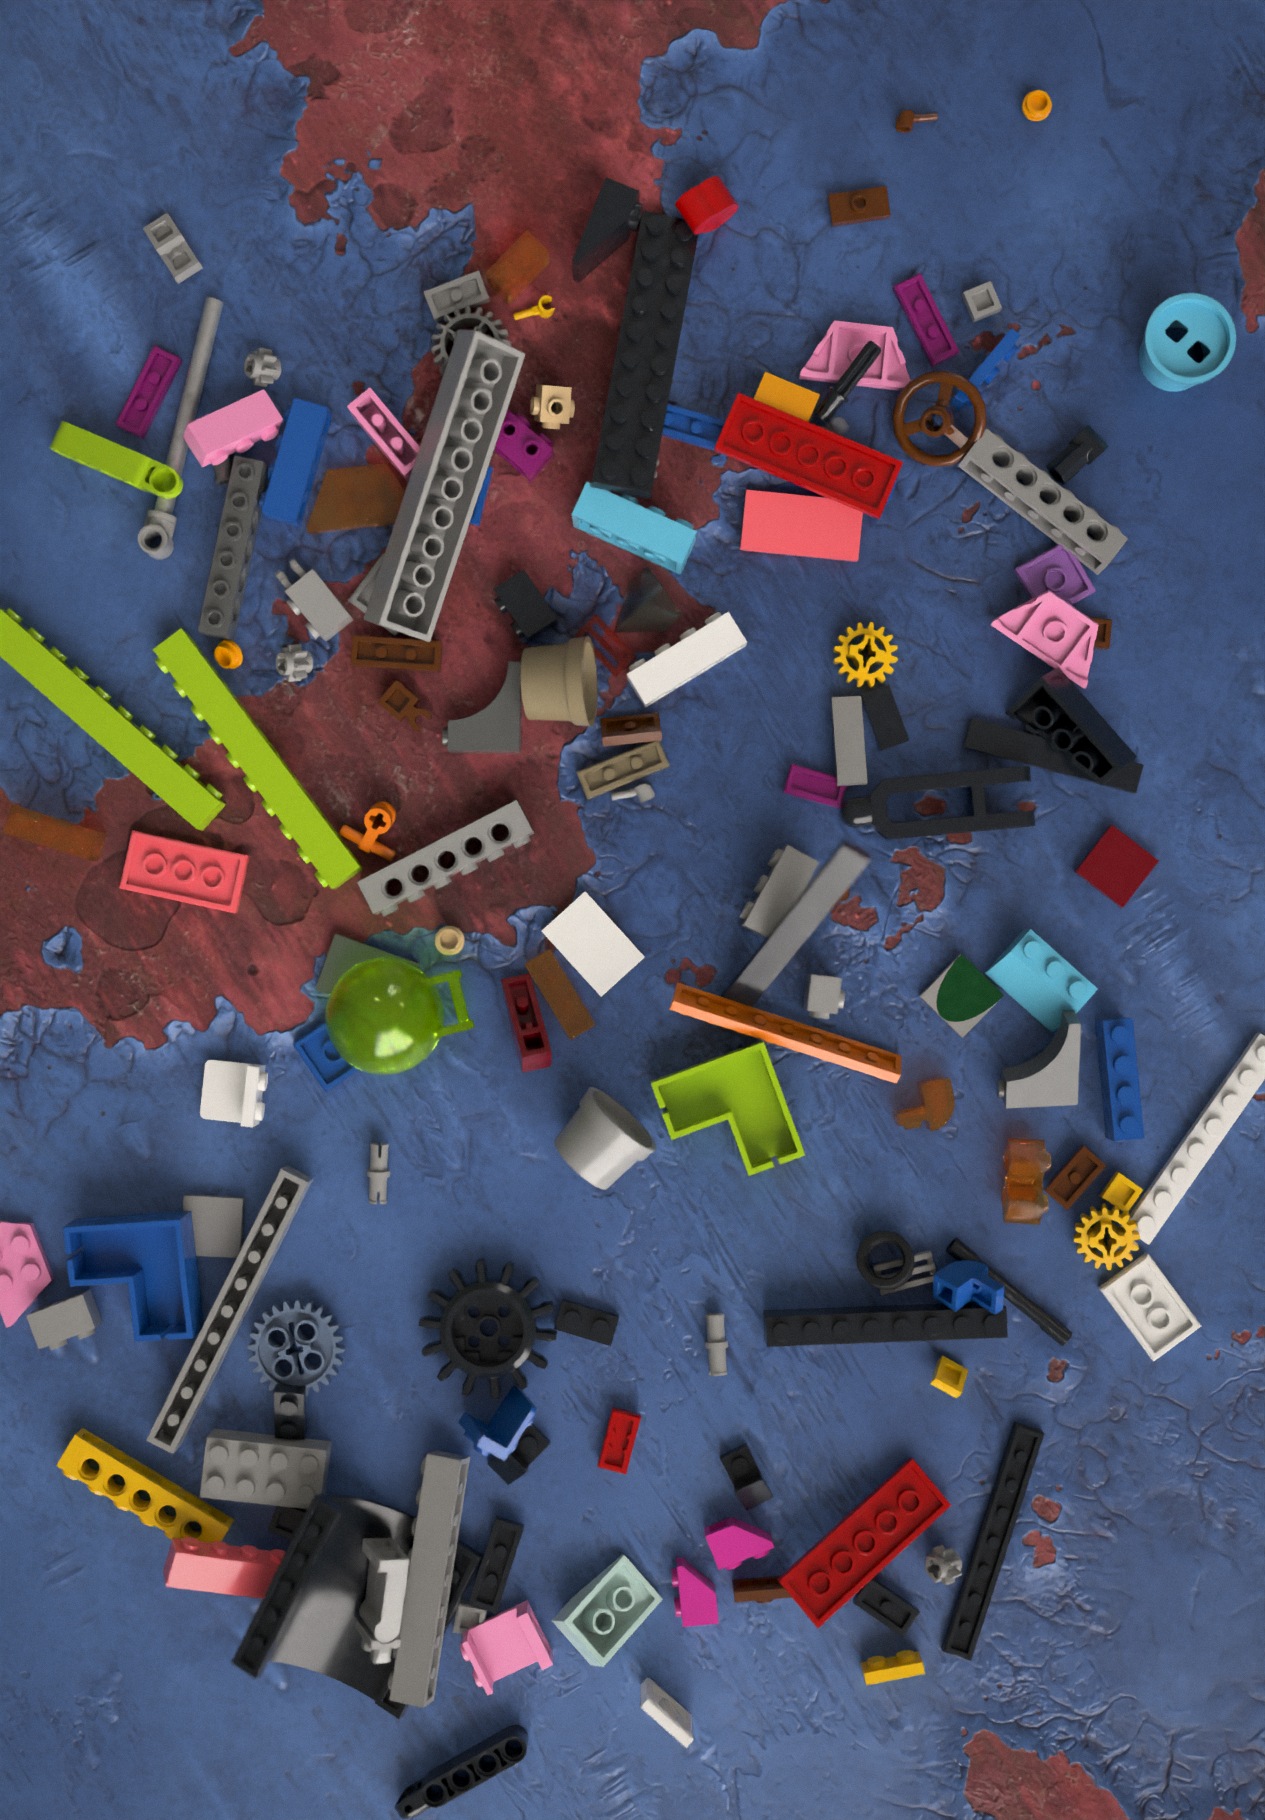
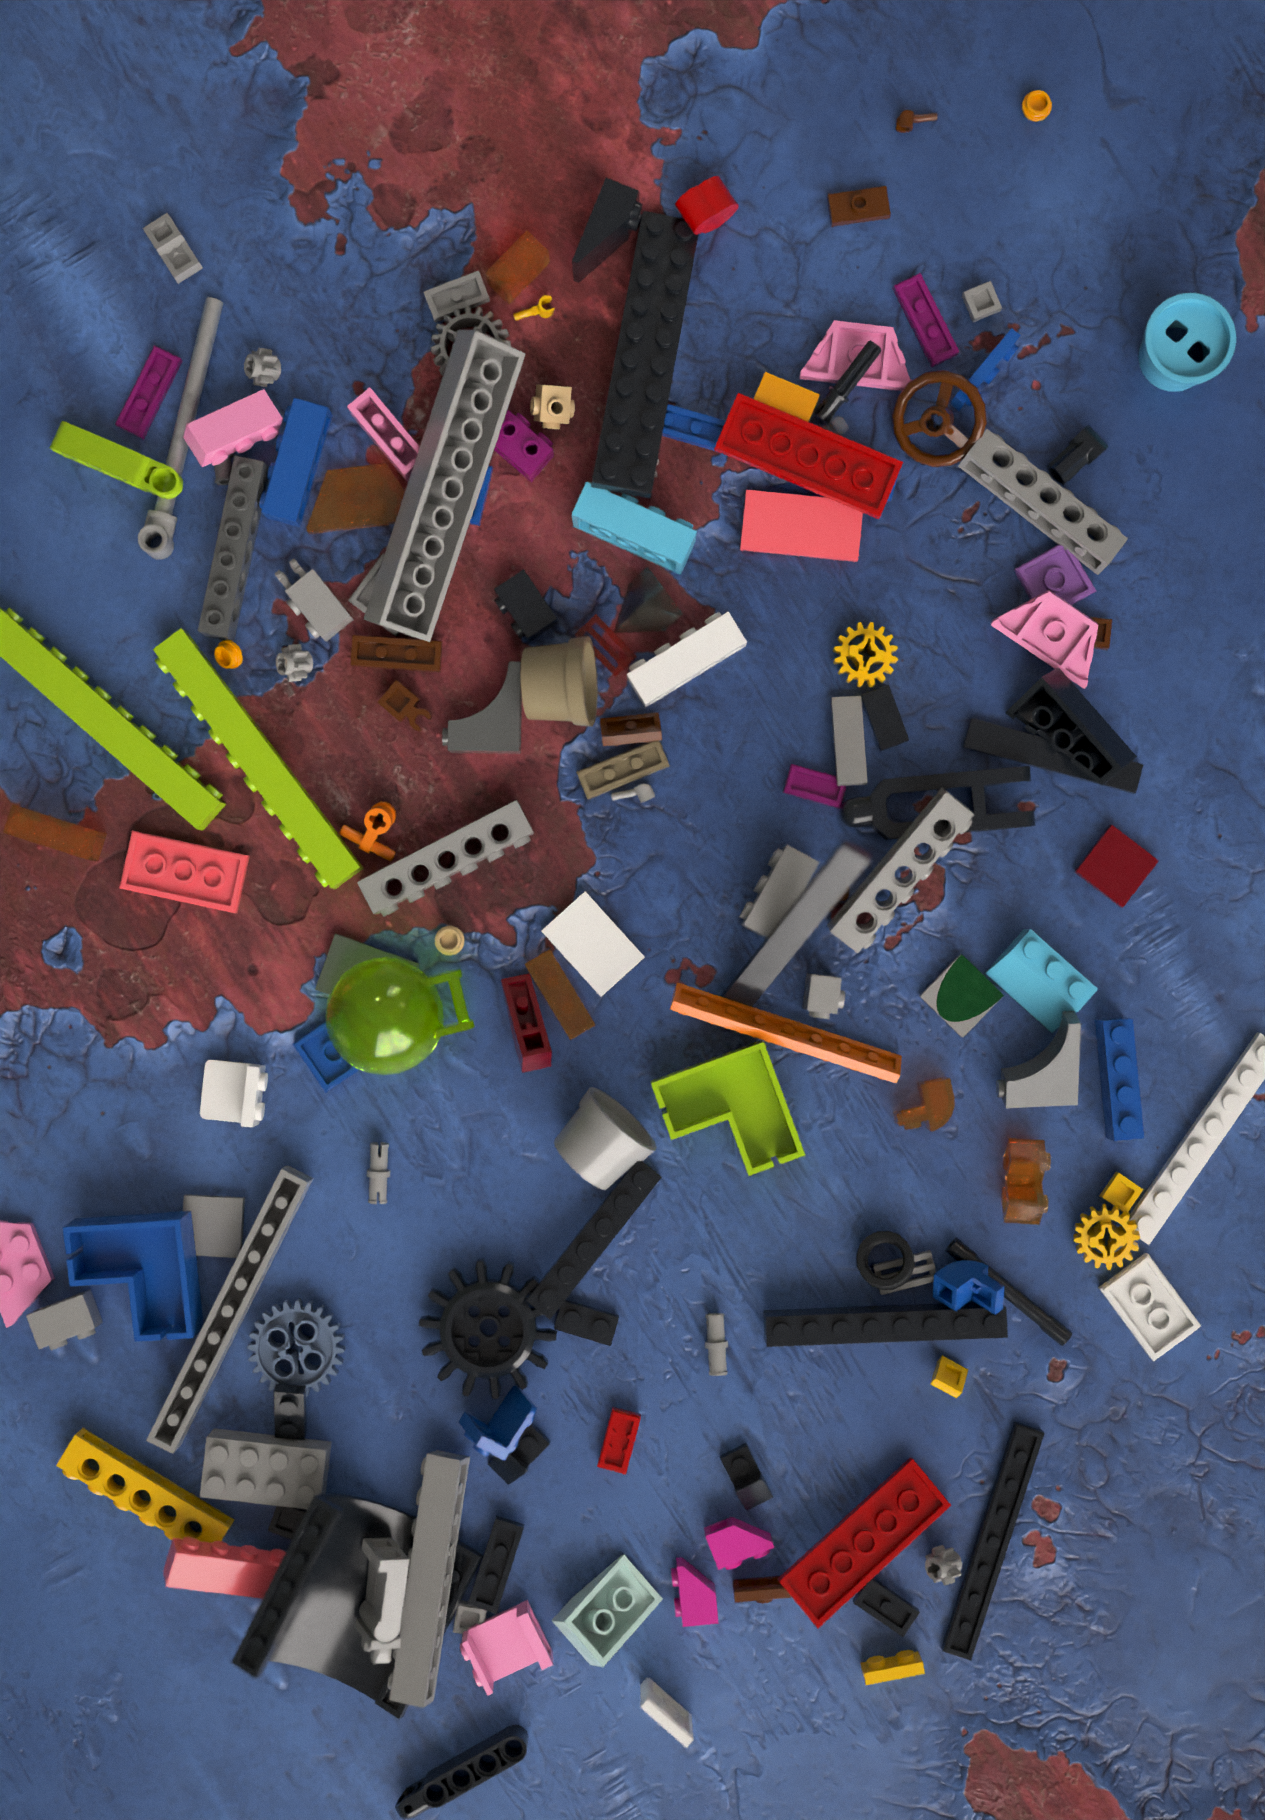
reddish brown plate [1043,1145,1106,1210] -> none
none -> black plate [526,1161,662,1320]
none -> light grey brick [827,787,974,953]

